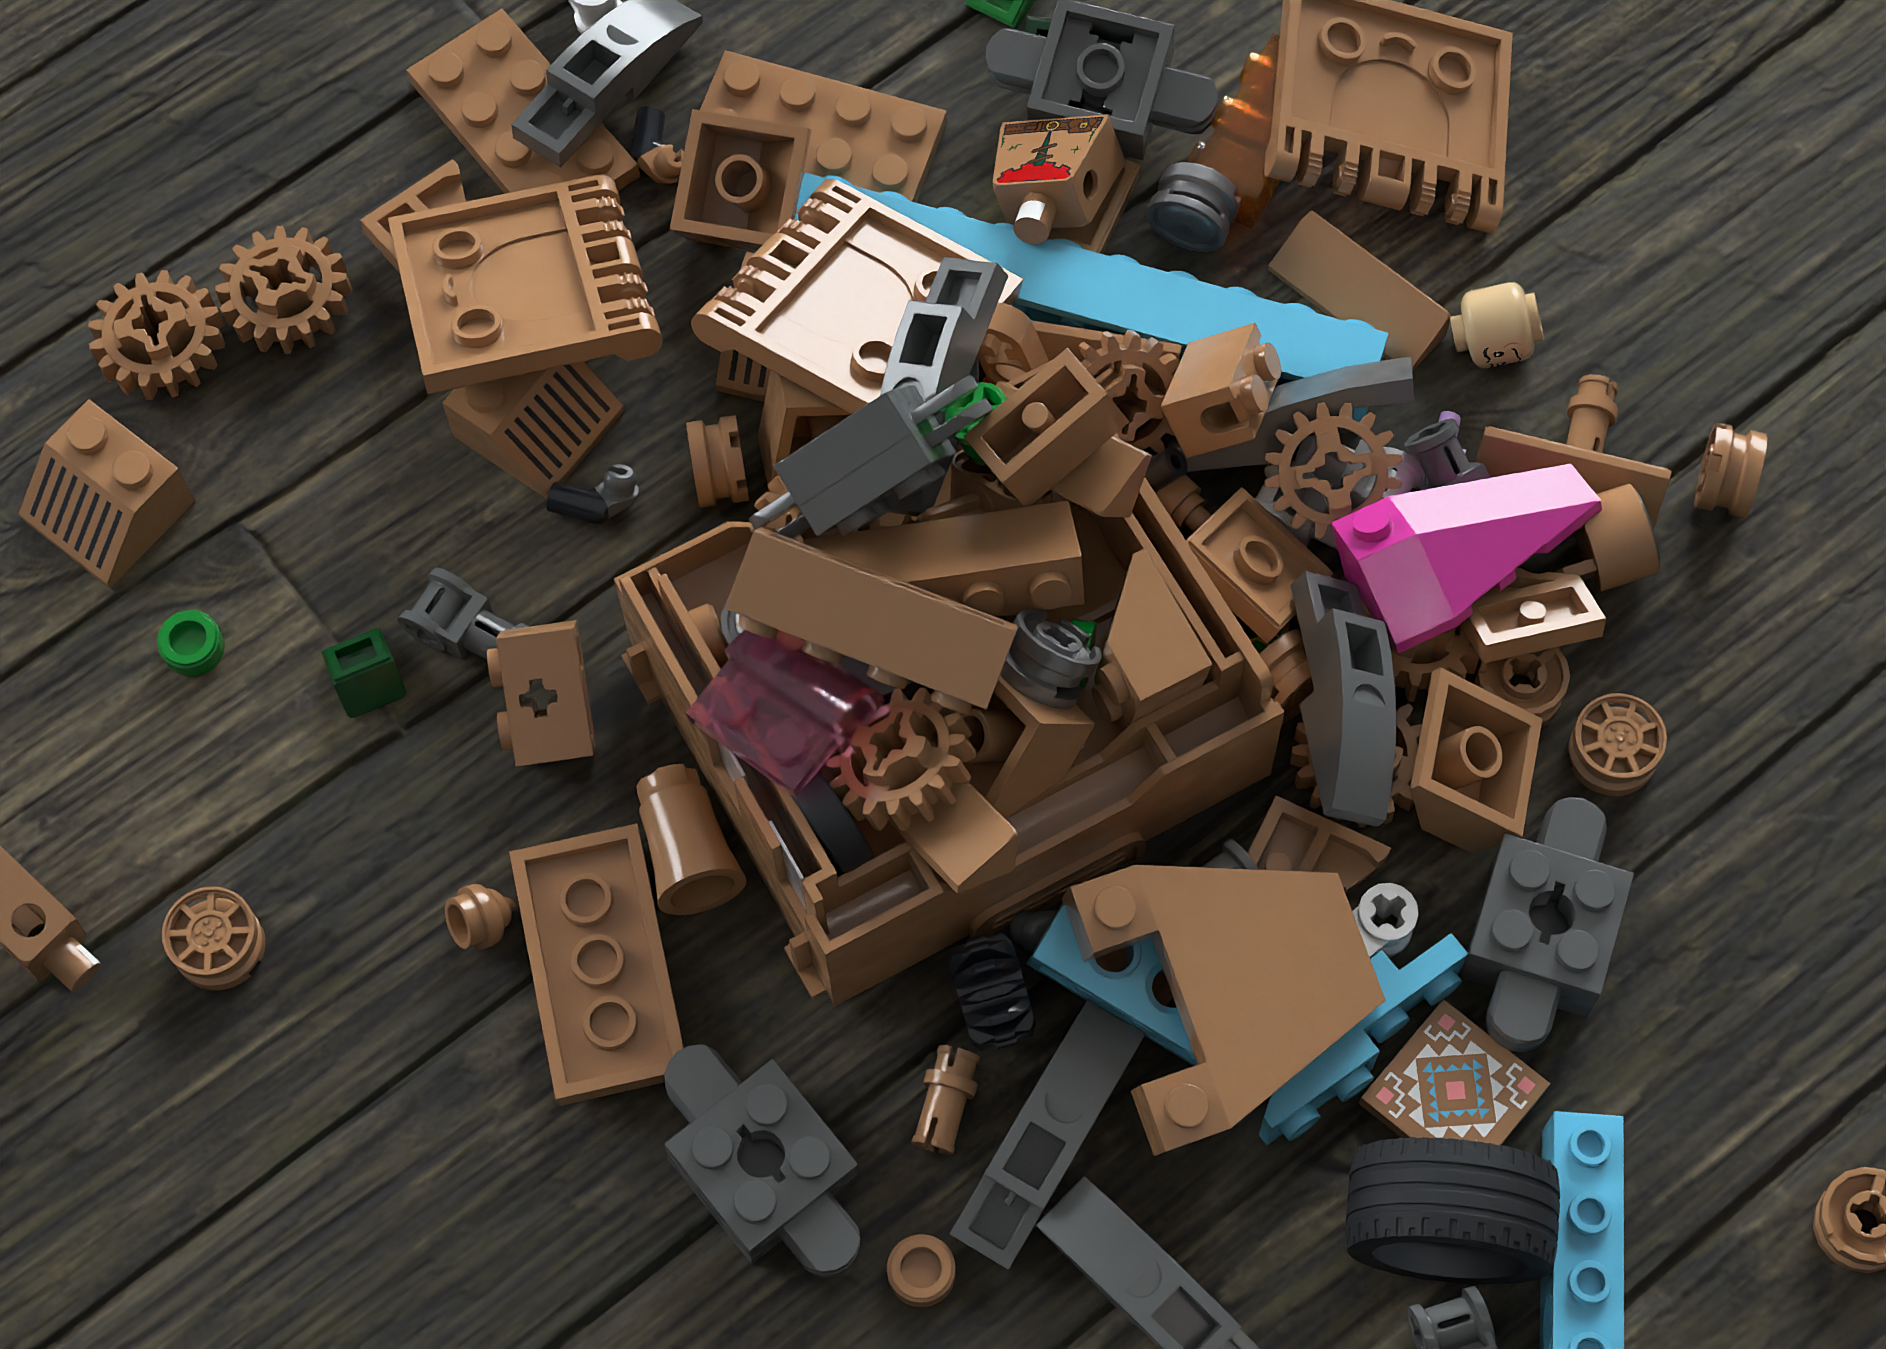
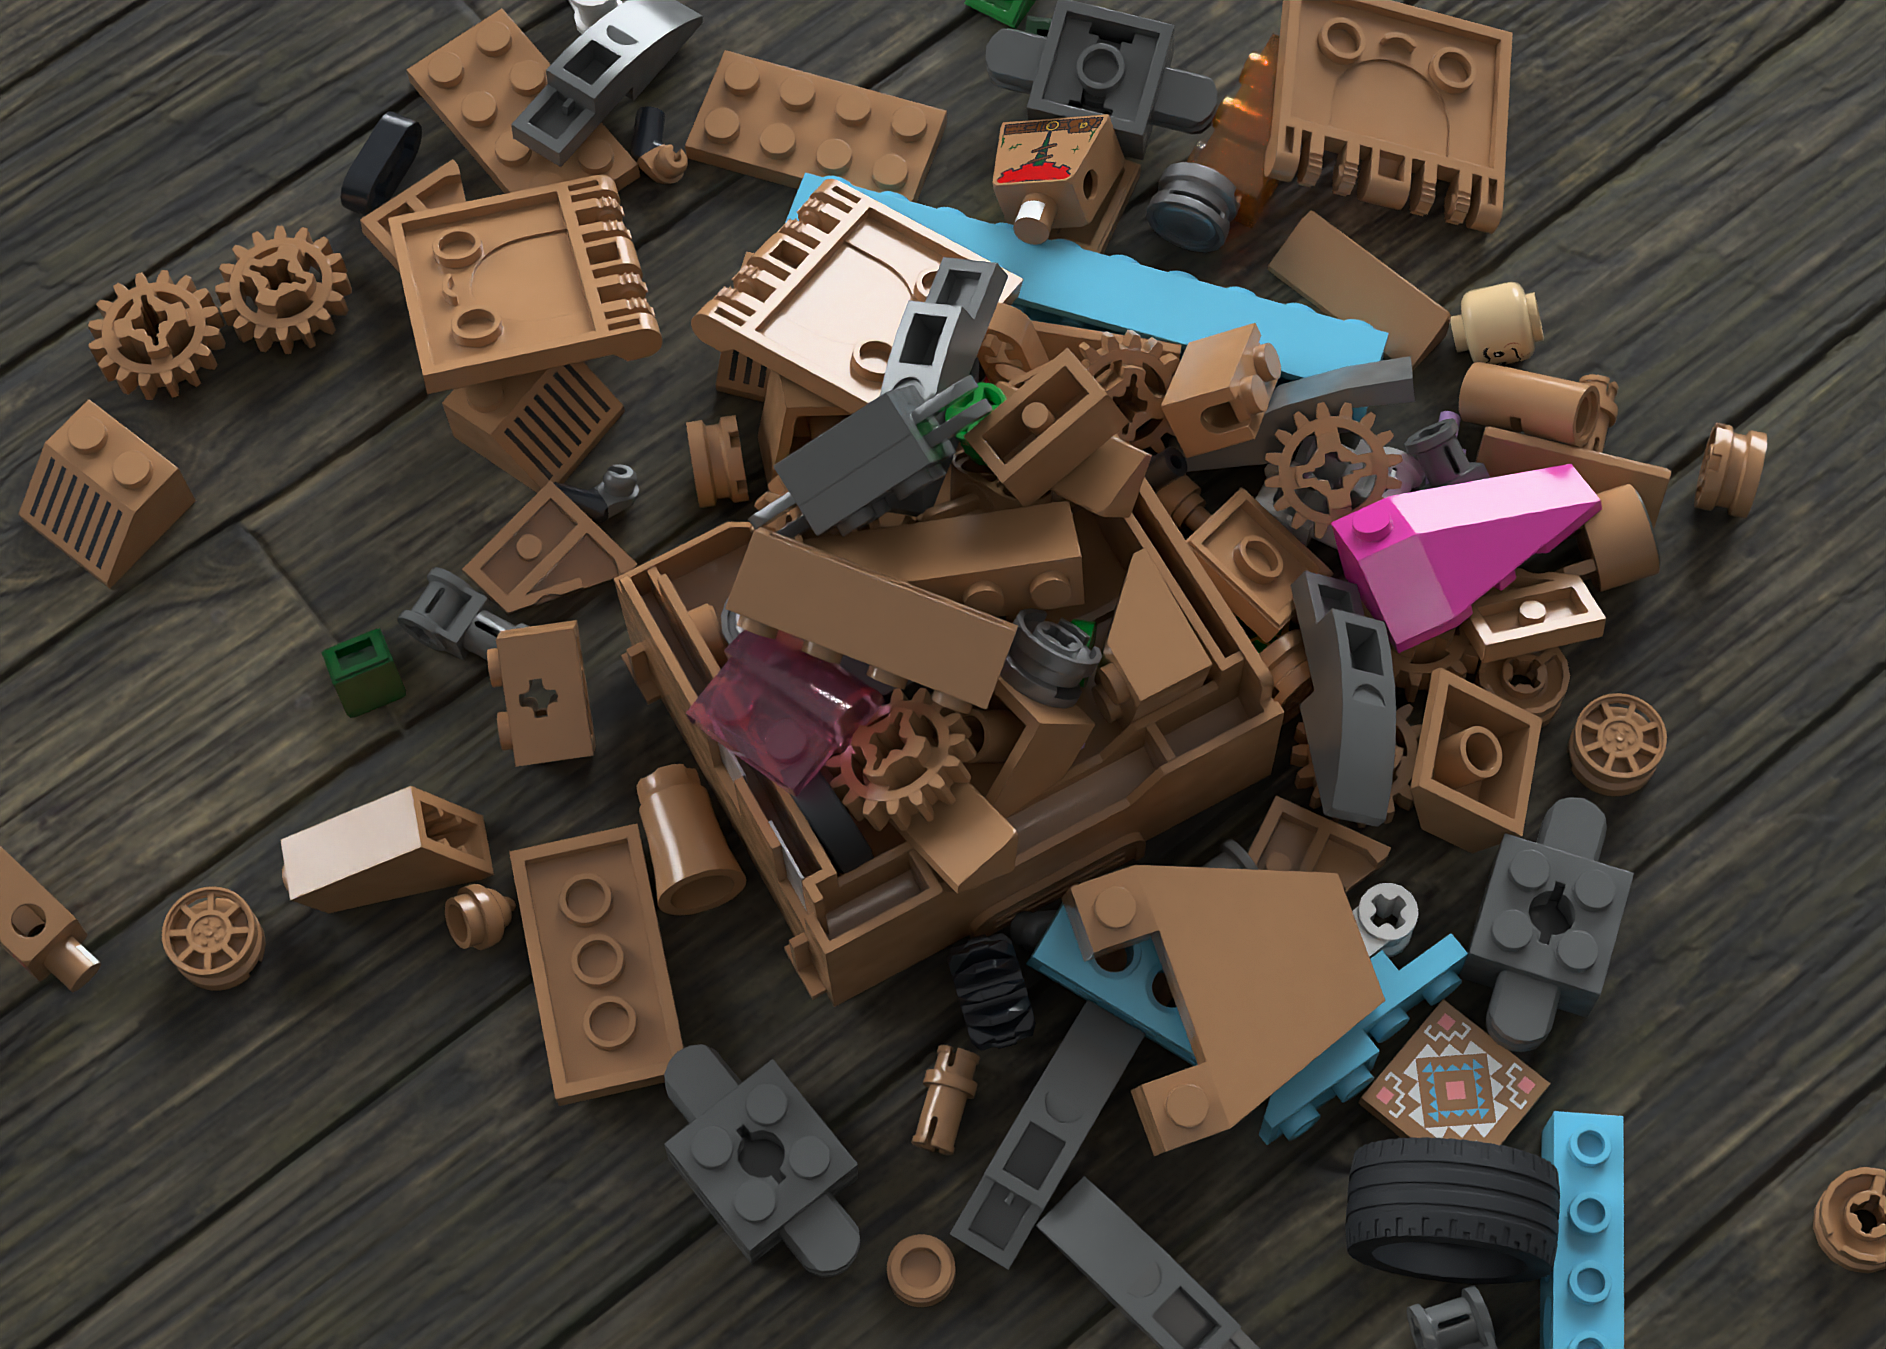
green tile [157,610,225,677] -> none
medium nougat slope [670,109,812,250] -> none
none -> medium nougat slope [281,786,494,913]
none -> black beam [340,112,422,216]
none -> medium nougat wing [462,480,638,616]
none -> medium nougat pin [1459,361,1600,447]

